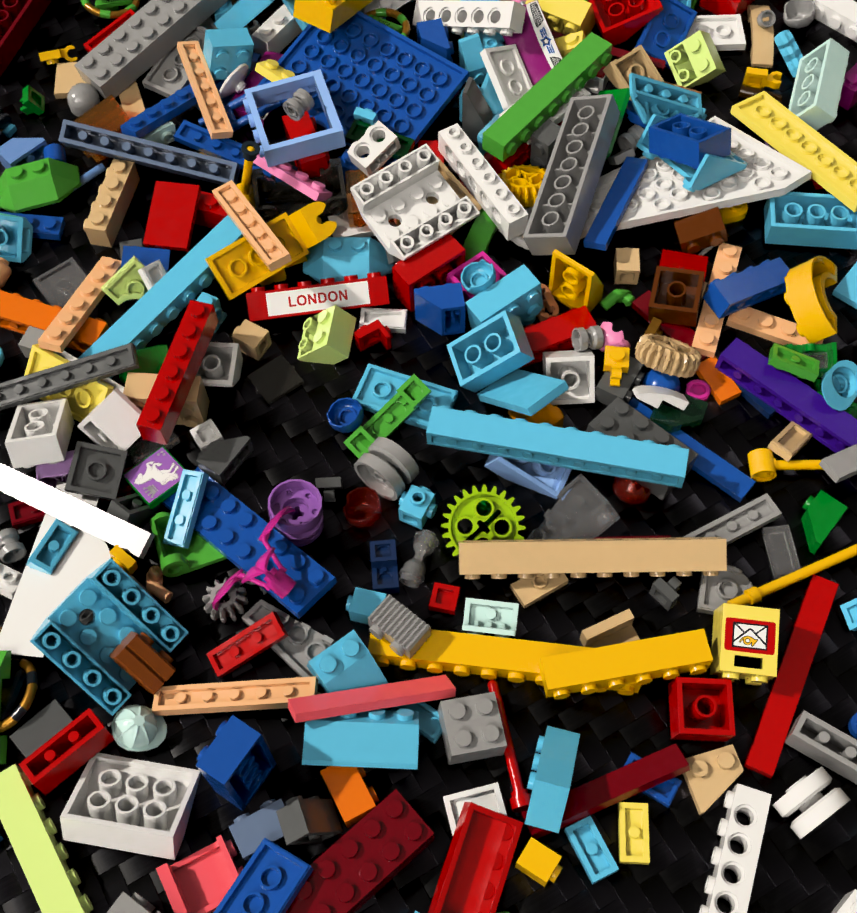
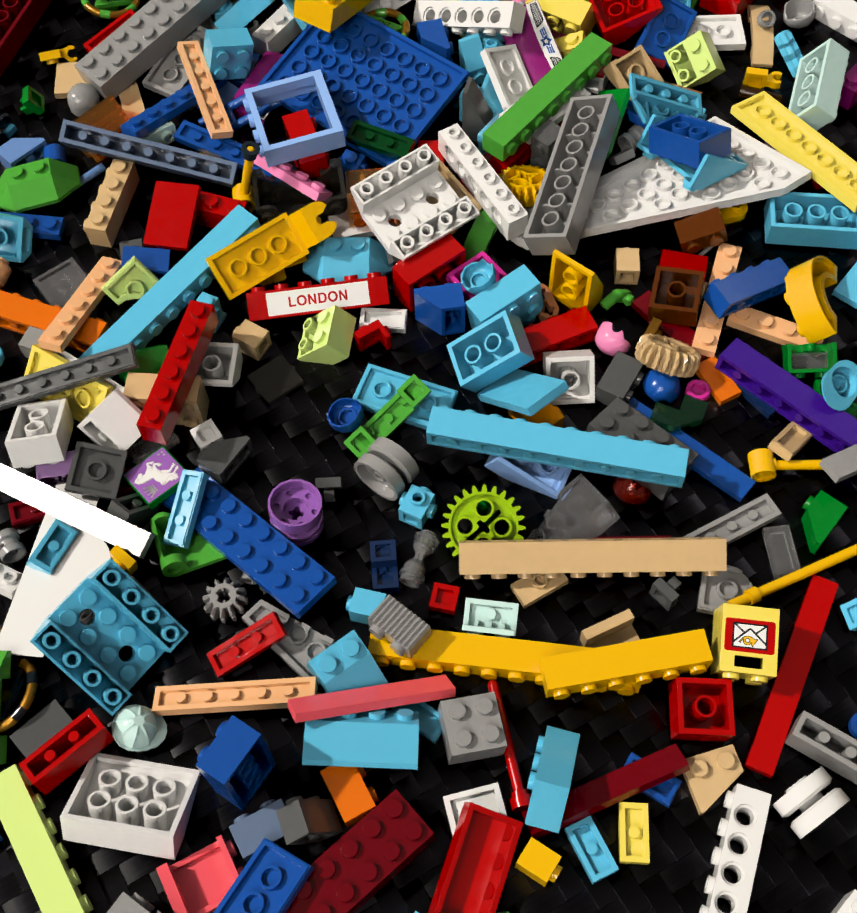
dark orange brick [109,631,176,695] -> none
white tile [138,259,166,291] -> none
light nougat arm [146,566,173,604] -> none
light nougat plate [212,180,292,272] -> none
dark pink plant [212,506,297,611] -> none
white dish [219,63,249,99] -> none
light yellow plate [255,59,295,82] -> none
light grey wheel [283,88,315,121] -> none
clear red hair [343,487,382,528] -> none
white brick [347,120,401,177] -> none
medium azure plate [353,107,378,125] -> none
light grey wheel [571,325,604,352] -> none
blue tile [583,157,648,251] -> none
yellow plate [603,346,630,387] -> none
white slope [632,385,689,411] -> none
bright green plate [768,343,820,382] -> none

